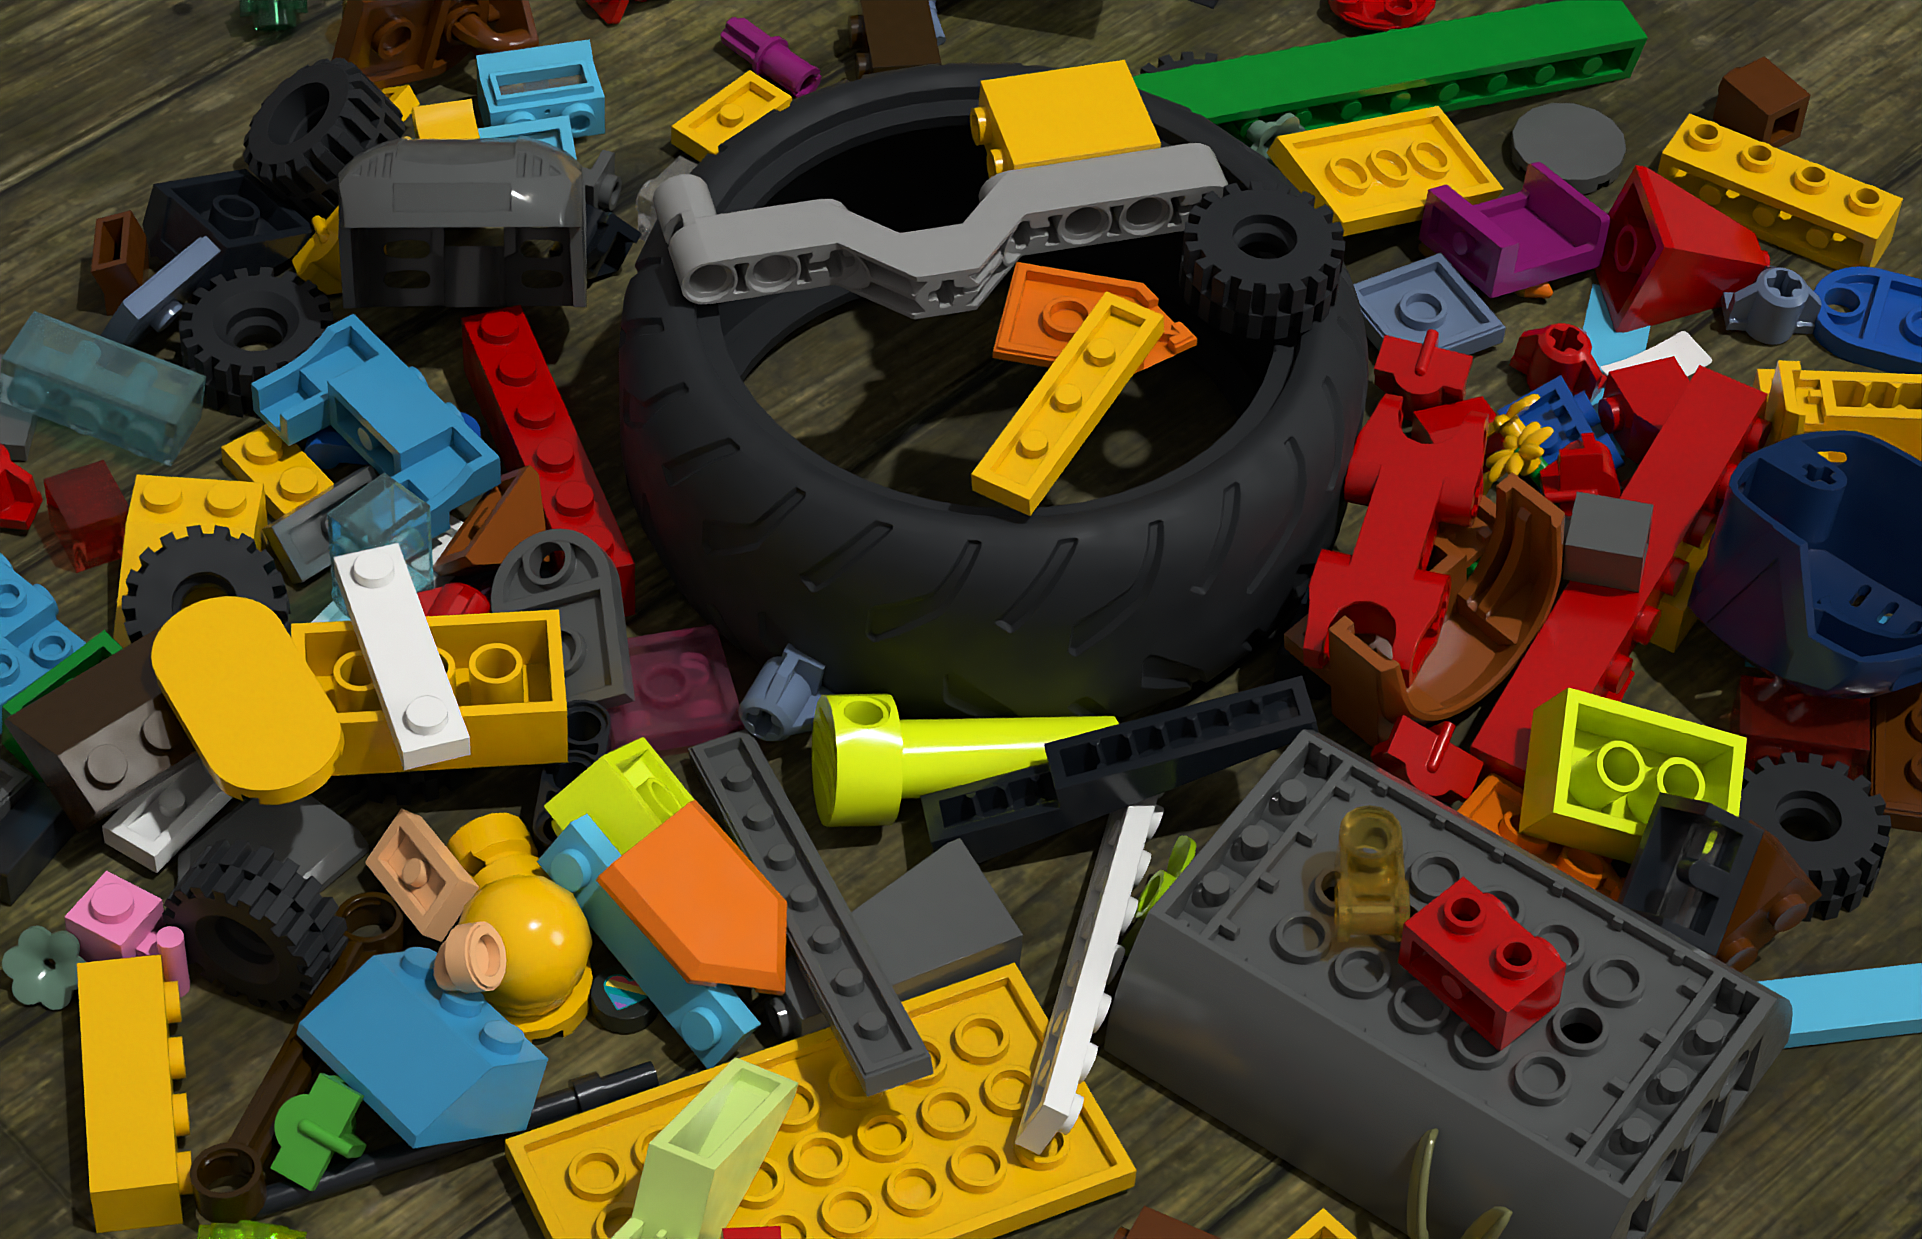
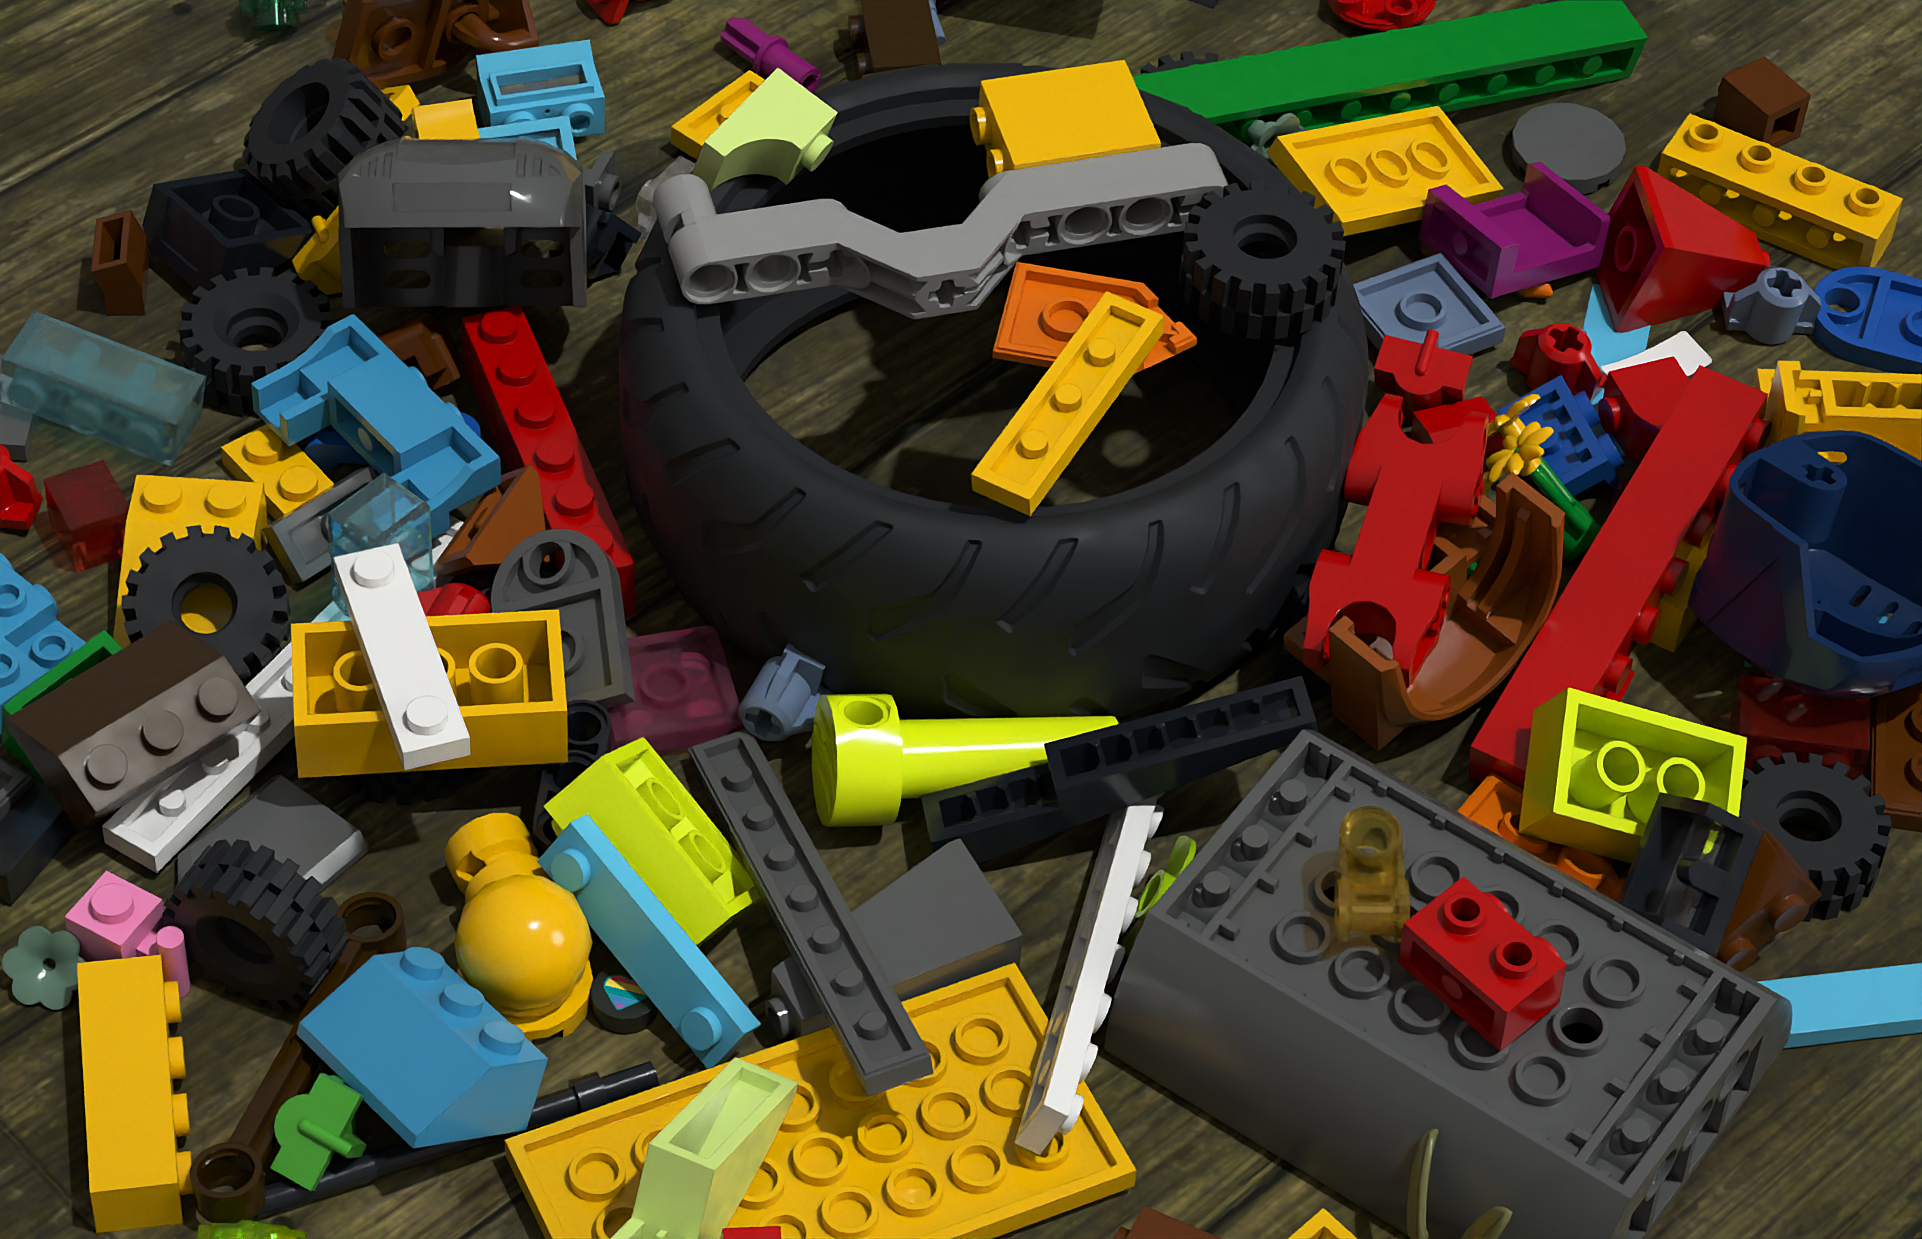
sand blue plate [89,236,221,371] -> none
yellow tile [151,596,345,805] -> none
light nougat plate [365,808,479,942] -> none
light nougat tile [433,921,507,994] -> none
orange tile [596,800,787,996] -> none
red piece [1370,715,1484,804] -> none
red piece [1539,433,1621,516] -> none
dark grey brick [1562,492,1654,593] -> none
none -> reddish brown piece [377,313,462,391]
none -> yellowish green arch [692,68,838,192]

